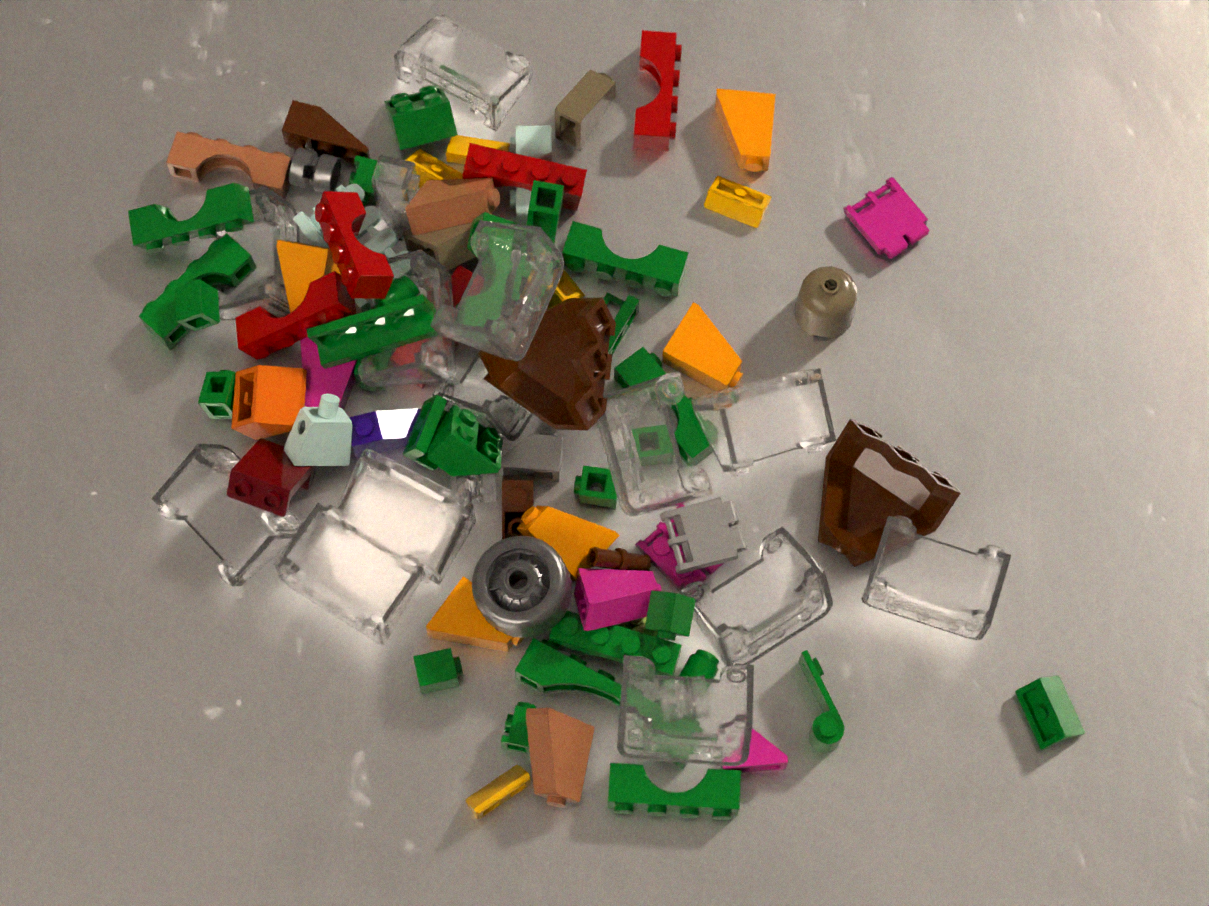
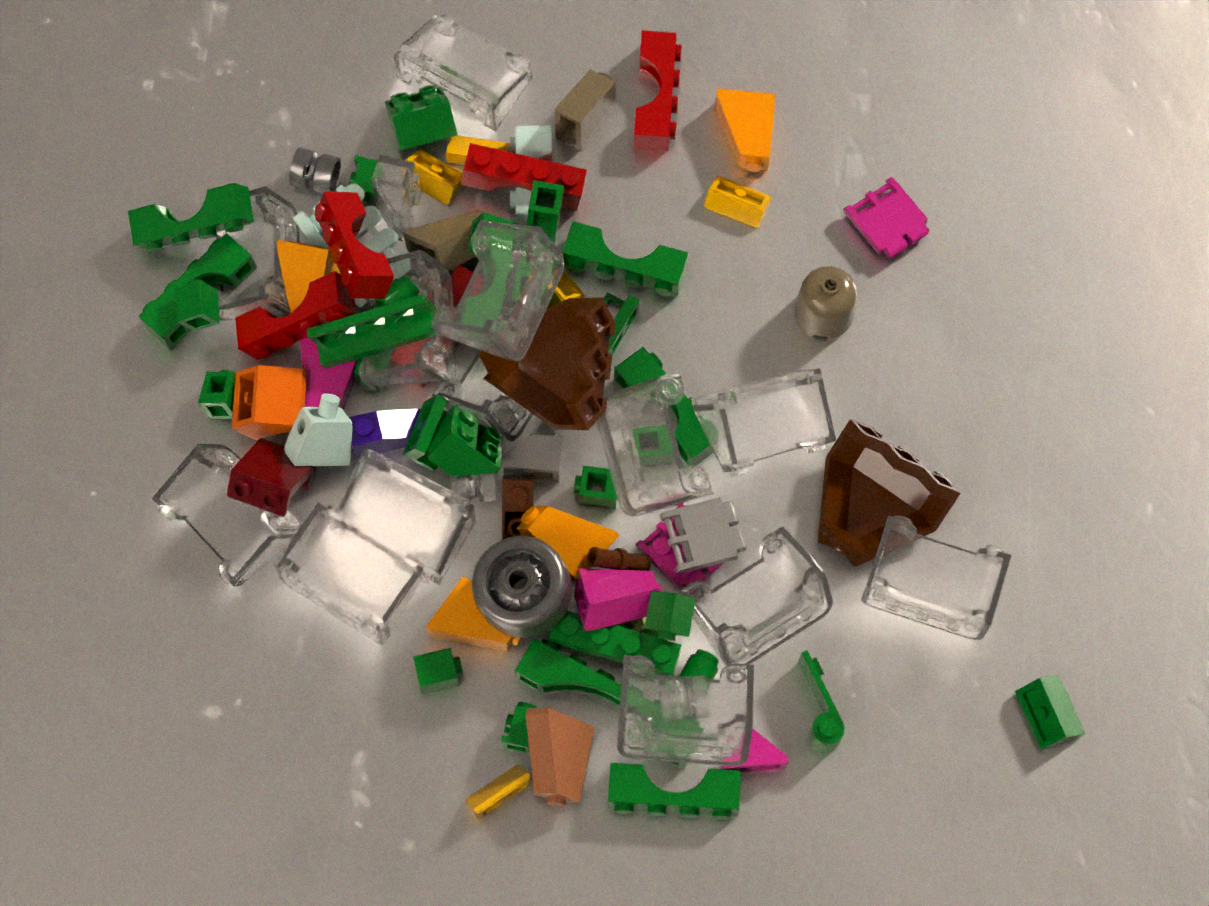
nougat arch [166,132,292,202] -> none
reddish brown slope [282,100,370,165] -> none
nougat slope [405,177,500,235] -> none
light orange slope [662,302,744,397] -> none

